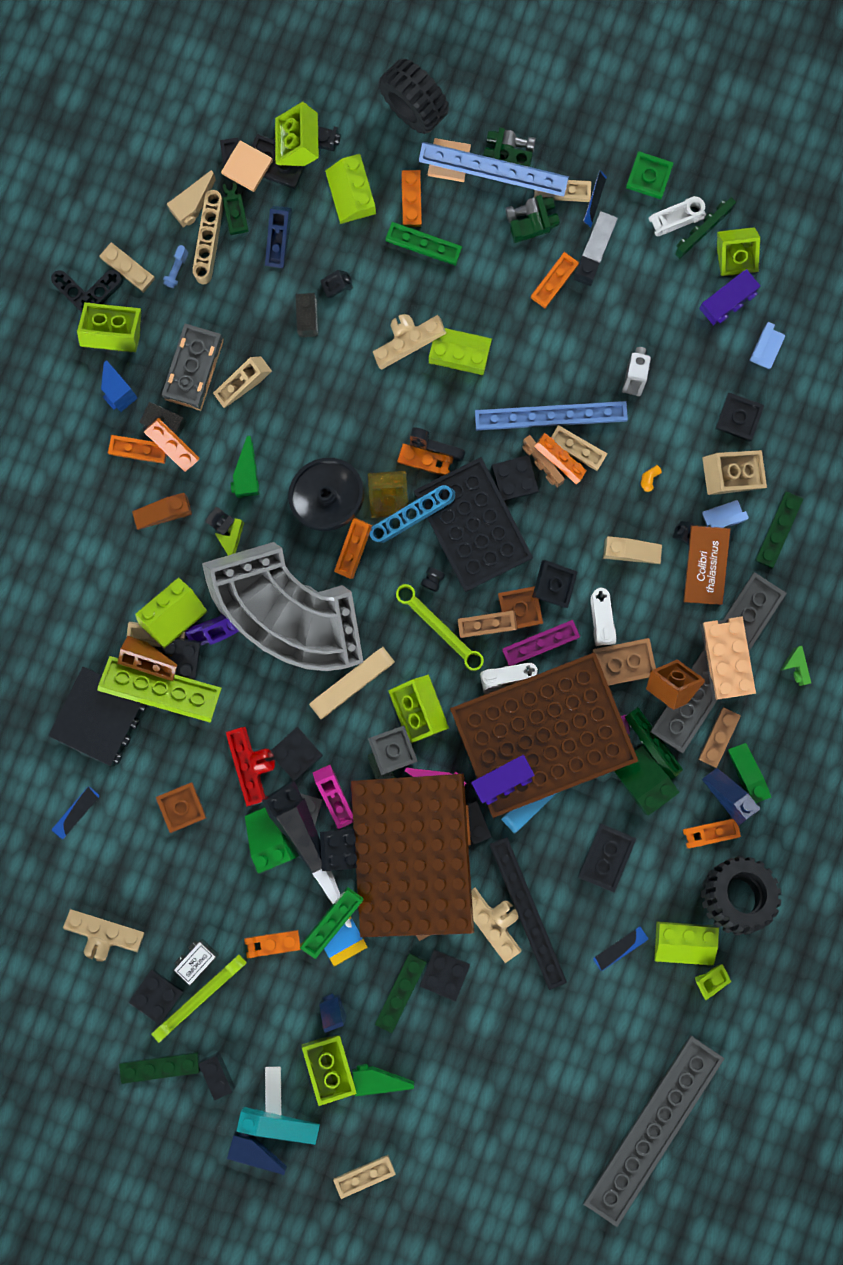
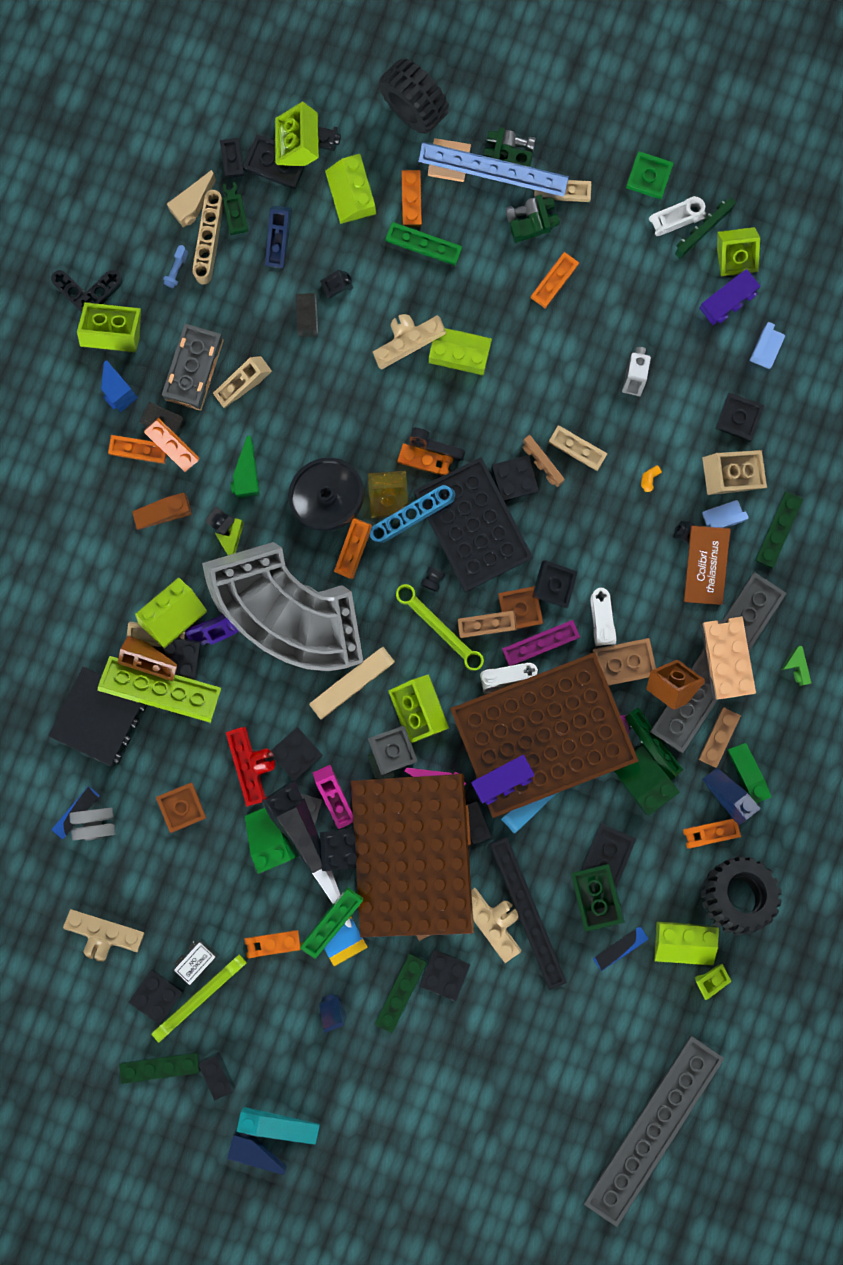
tan plate [99,242,155,293] -> none
light nougat tile [221,141,273,192] -> none
white sticker [265,1067,281,1115] -> none
lime slope [302,1035,357,1106] -> none
tan plate [333,1155,396,1199] -> none
green slope [352,1064,414,1096] -> none
medium blue plate [475,401,628,431] -> none
orange plate [534,433,587,484] -> none
slope [574,211,618,286] -> none
black sticker [584,170,607,228] -> none
tan slope [603,536,662,564] -> none
none -> light grey wheel [69,807,116,841]
none -> dark green slope [571,864,625,932]

